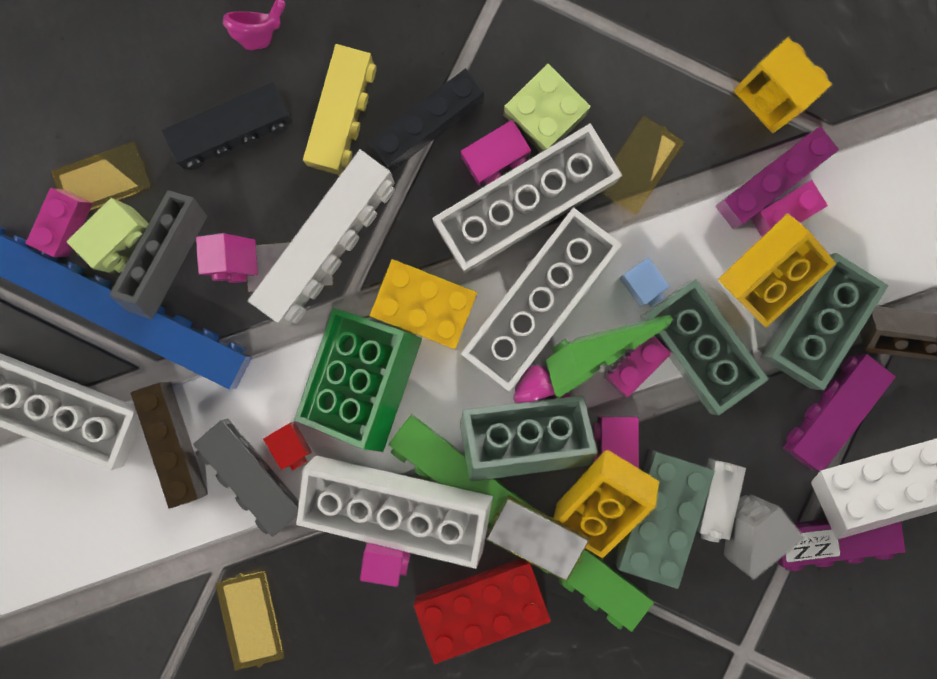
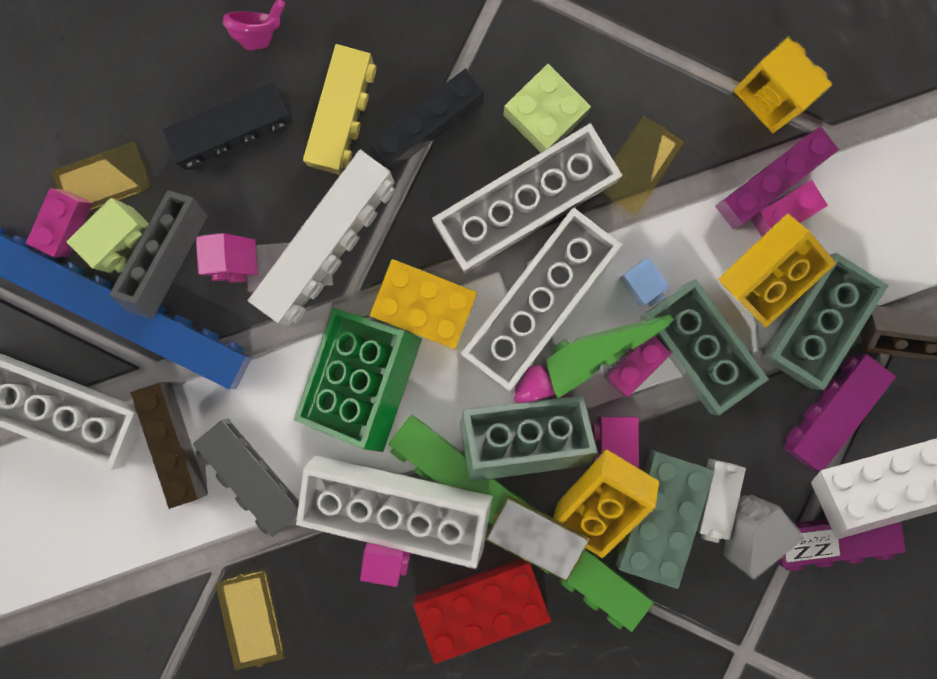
red brick [263,421,312,471] -> none
dark pink brick [461,120,531,187] -> none

